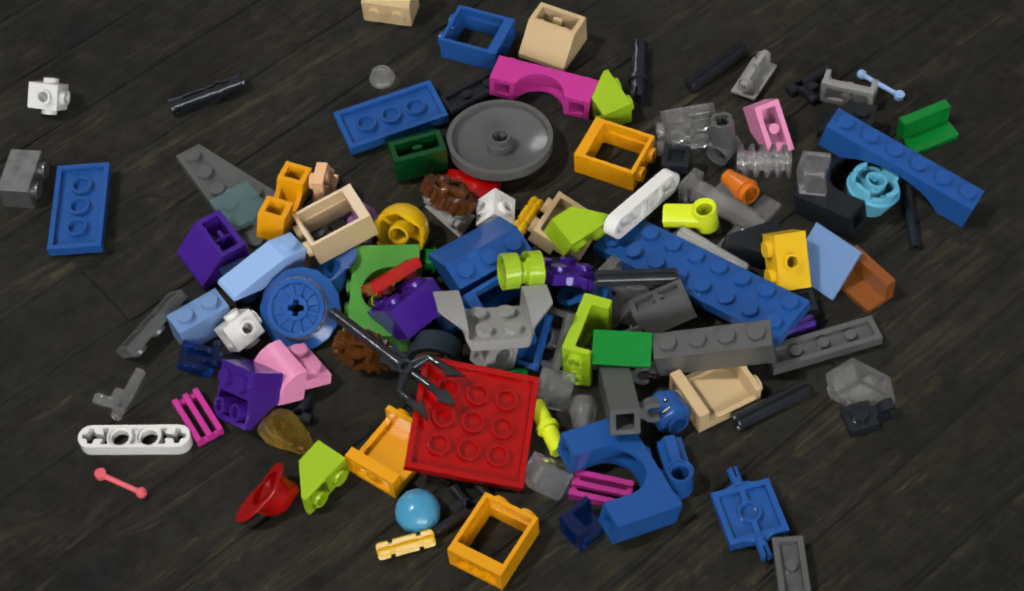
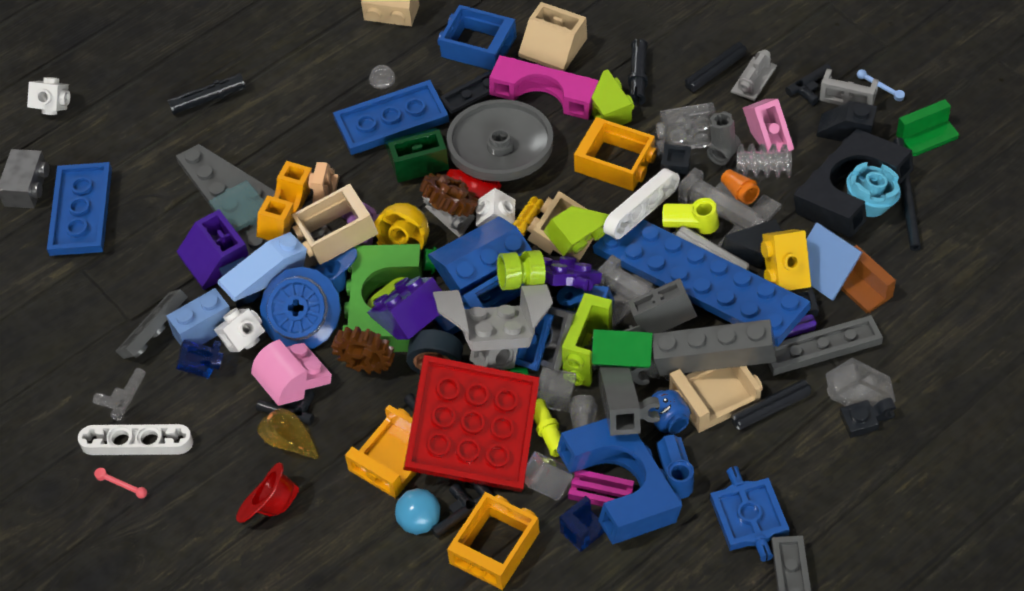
dark pink tile [172,388,225,447] -> none
dark purple slope [214,359,283,431] -> none
lime slope [299,440,349,515] -> none
black piece [328,307,467,422] -> none
red plate [360,256,423,298] -> none
yellow axle [376,529,436,560] -> none
black axle [594,268,679,287] -> none
clear panel [796,151,831,196] -> none
blue arch [818,108,984,227] -> none

